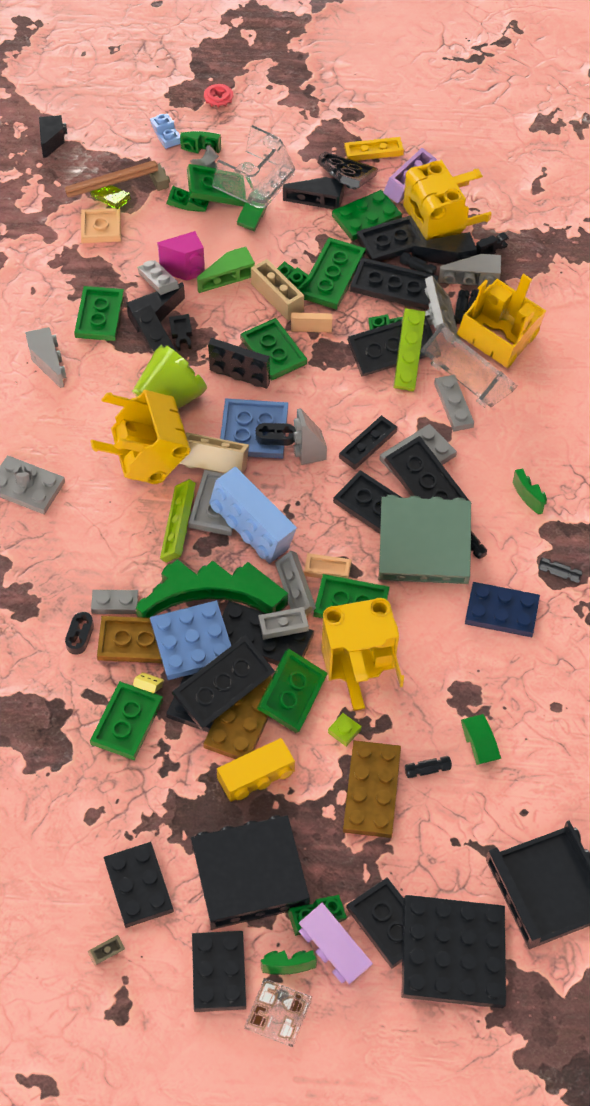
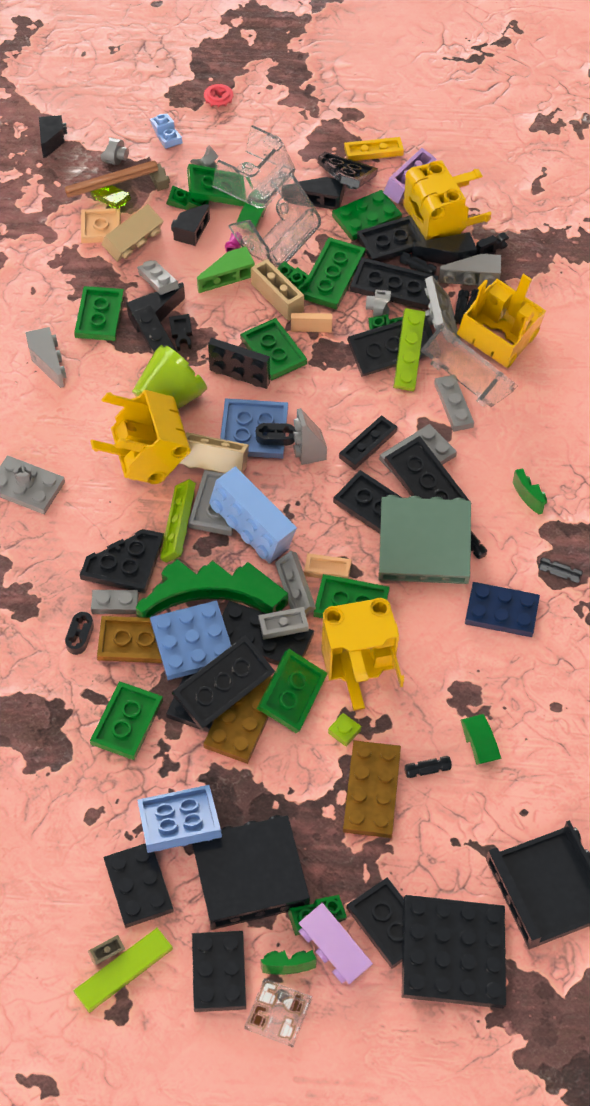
light yellow tile [133,672,164,693] -> none
dark pink slope [157,231,205,281] -> none
green slope [180,131,222,154] -> none
yellow brick [217,738,295,802] -> none
none -> lime tile [73,928,173,1013]
none -> black plate [80,529,164,593]
none -> light grey piece [101,137,129,165]
none -> tan brick [101,204,164,262]
none -> medium blue plate [137,785,222,853]
none -> black slope [171,204,210,246]
none -> dark pink pin [225,230,244,252]
none -> clear windscreen [228,174,321,267]
none -> light grey piece [366,290,391,317]

